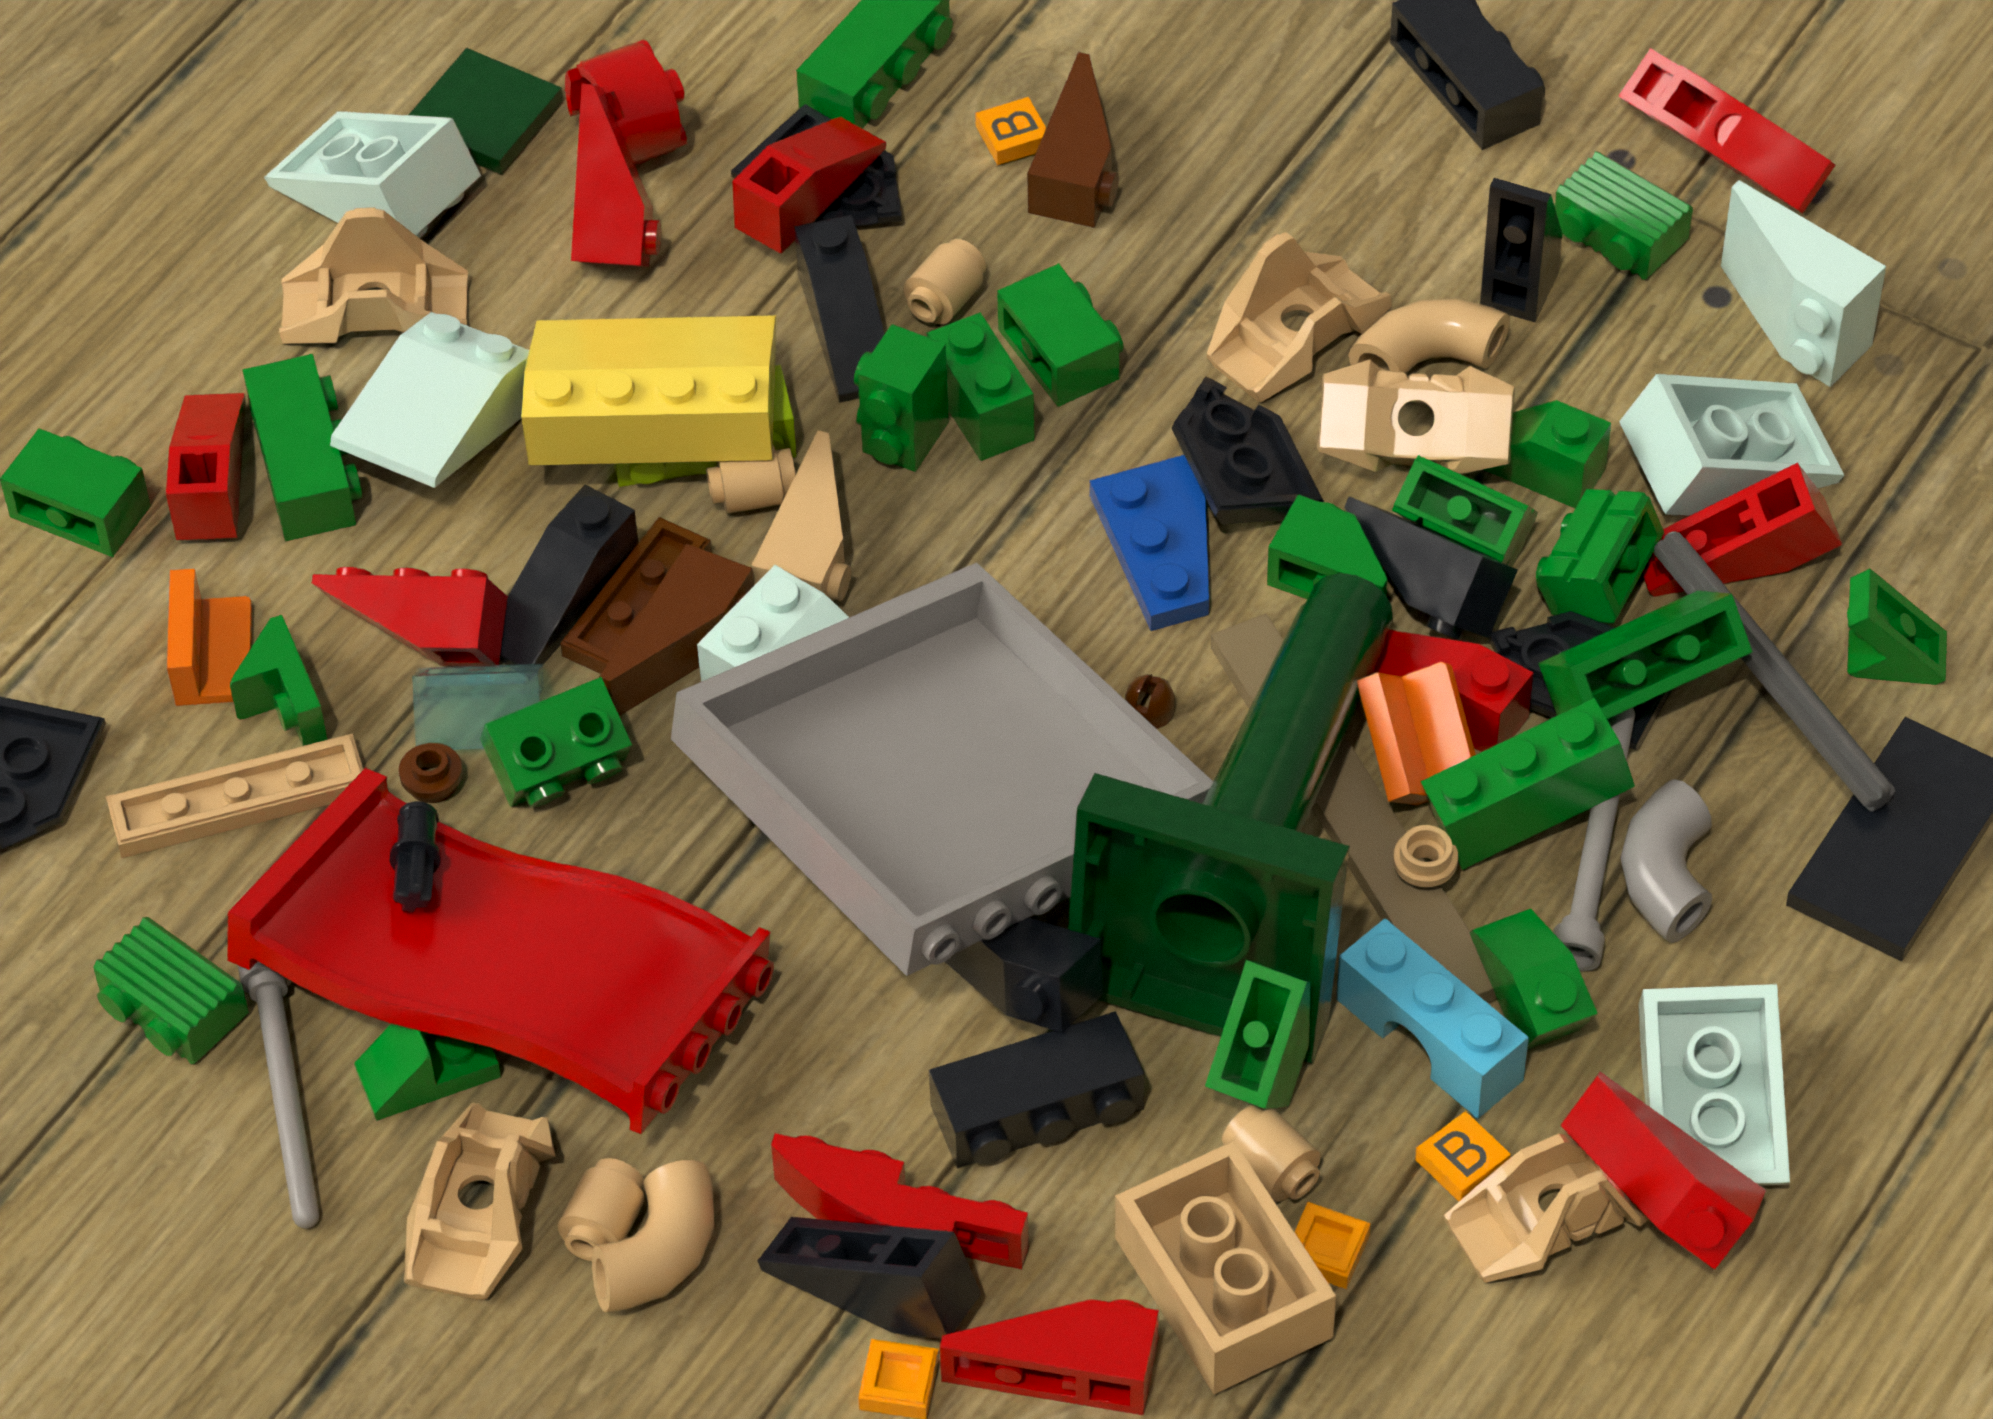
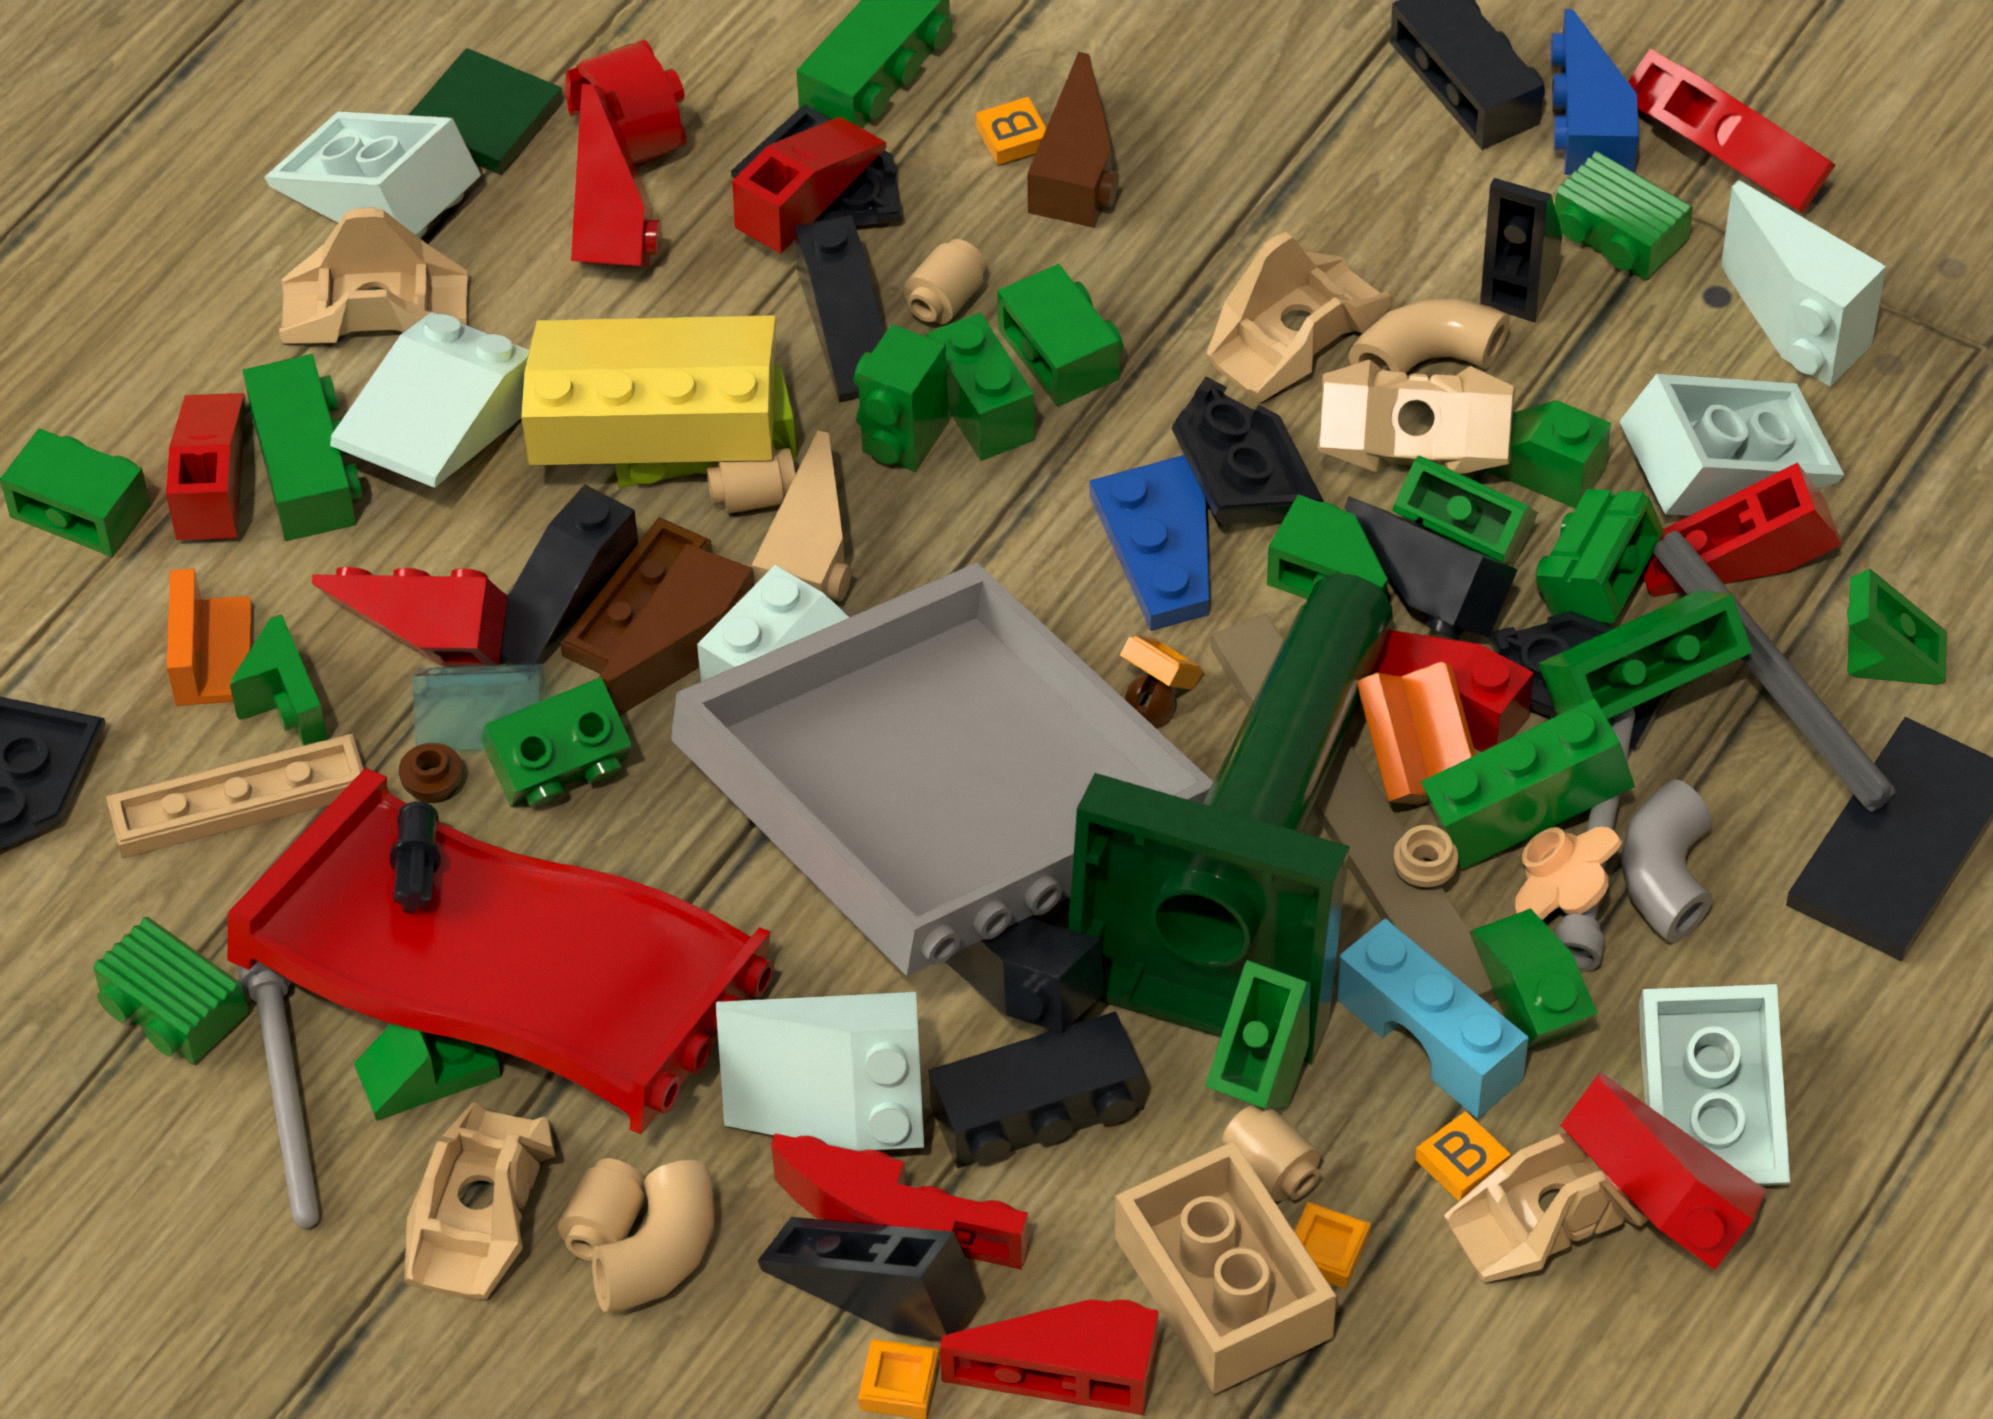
none -> light aqua slope [716,992,924,1151]
none -> light orange tile [1120,635,1203,690]
none -> light nougat plate [1515,826,1622,920]
none -> blue slope [1551,9,1639,175]

